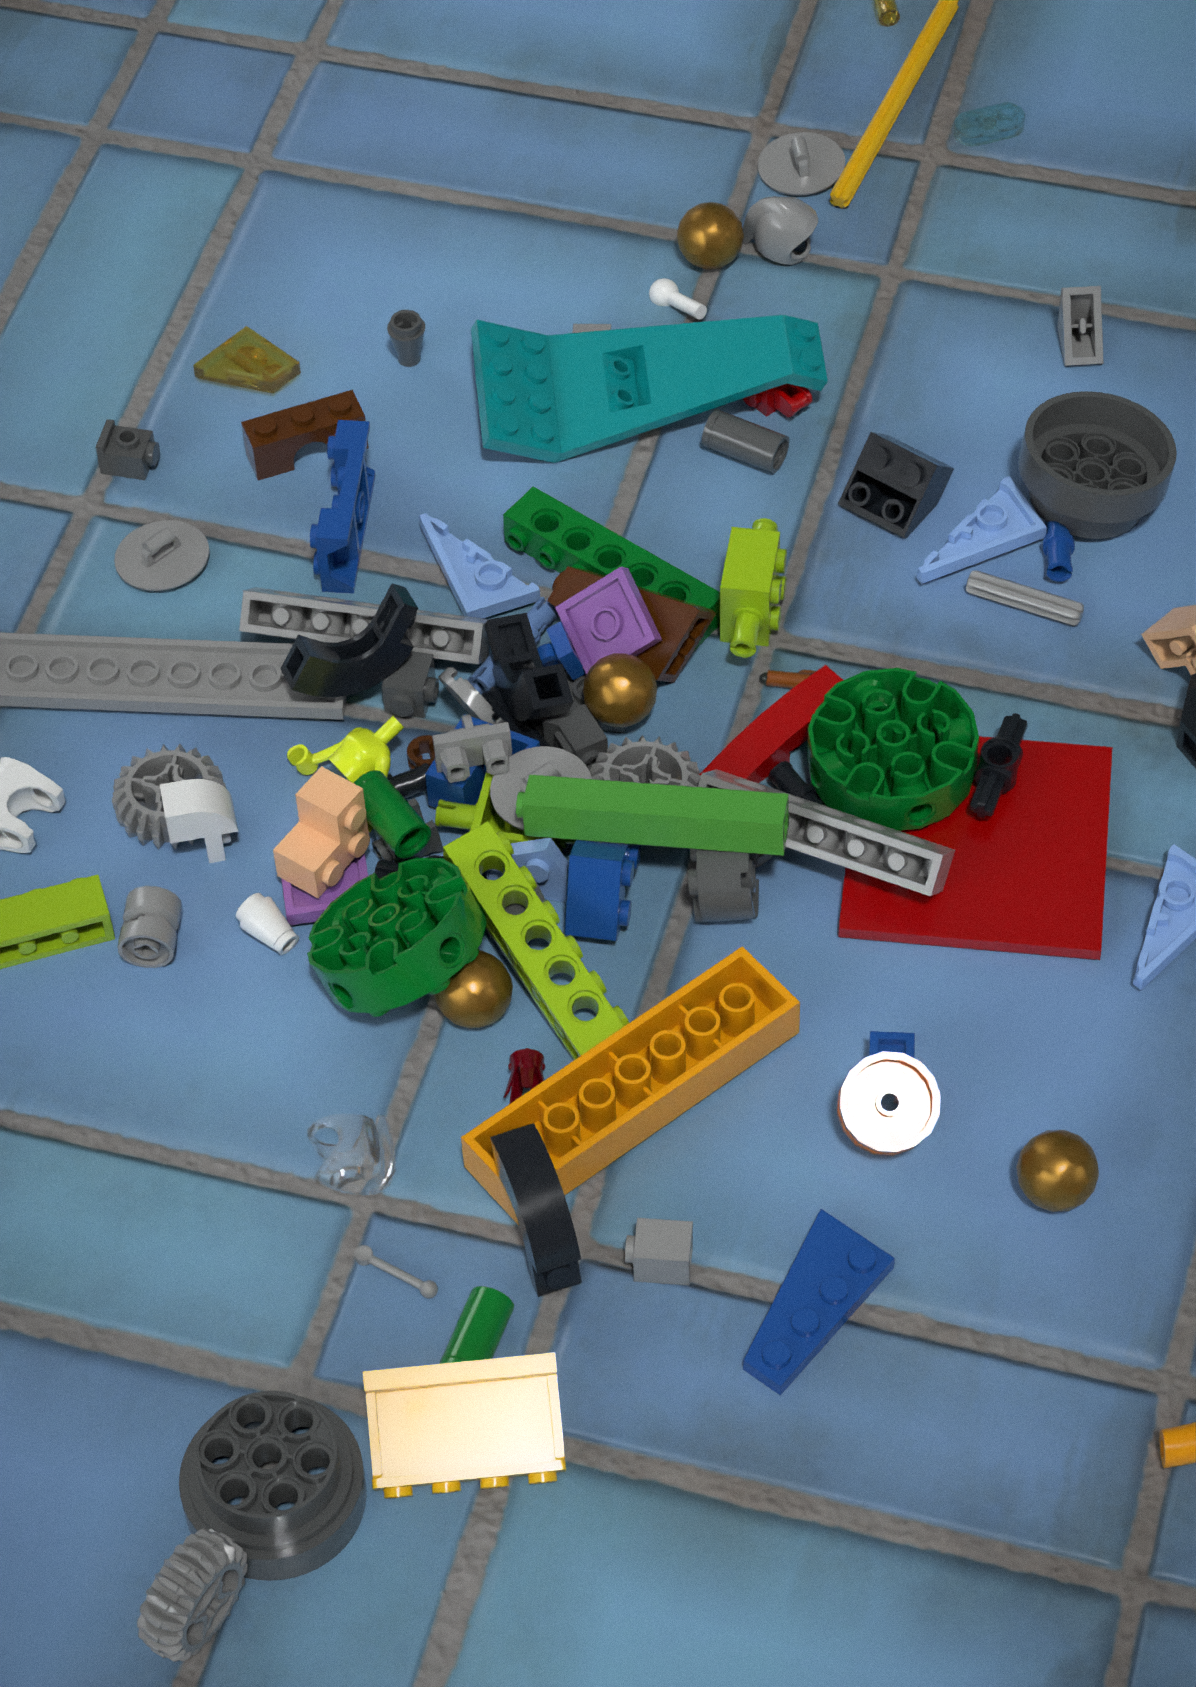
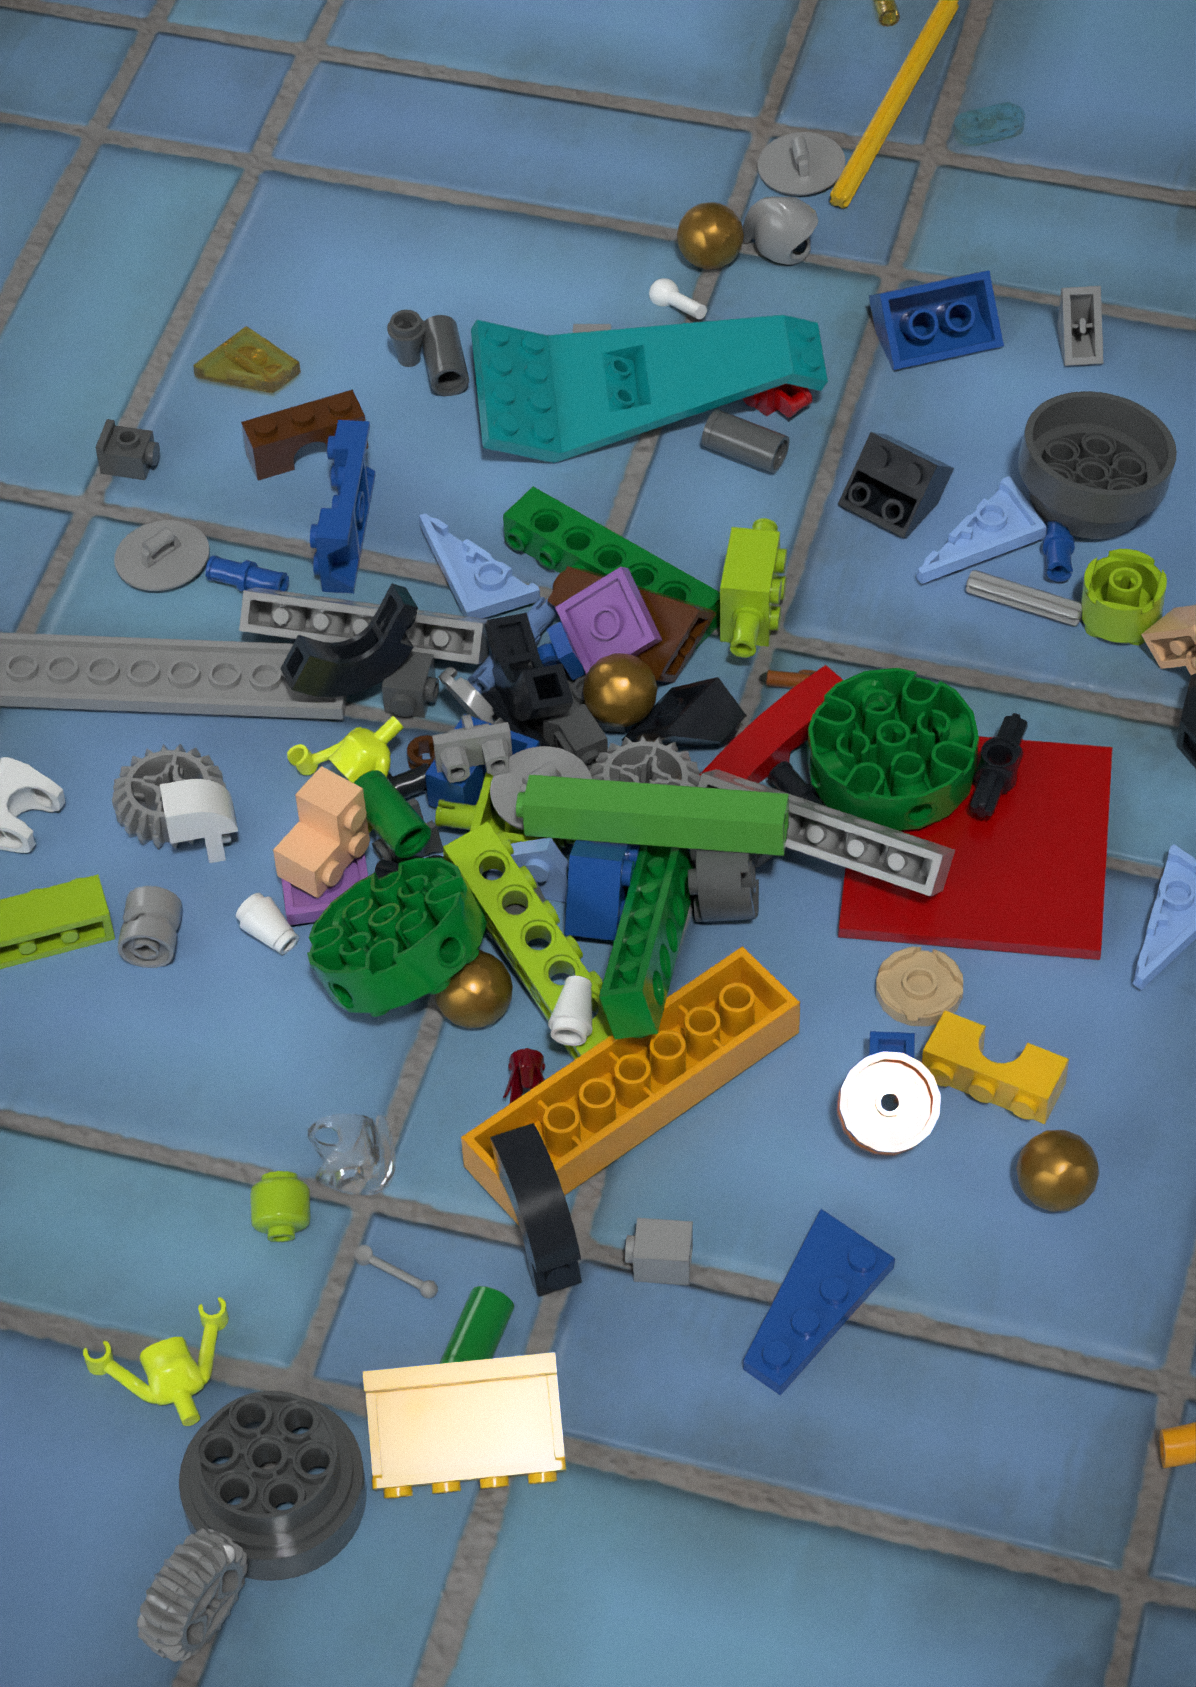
none -> neon yellow piece [83,1297,229,1426]
none -> blue pin [206,555,289,592]
none -> lime head [250,1171,311,1242]
none -> dark grey pin [422,315,469,396]
none -> white cone [548,976,592,1046]
none -> green brick [599,845,695,1039]
none -> black slope [621,677,747,747]
none -> blue slope [869,270,1004,370]
none -> tan tile [876,947,963,1026]
none -> yellow arch [922,1010,1069,1124]
none -> lime brick [1081,549,1167,645]

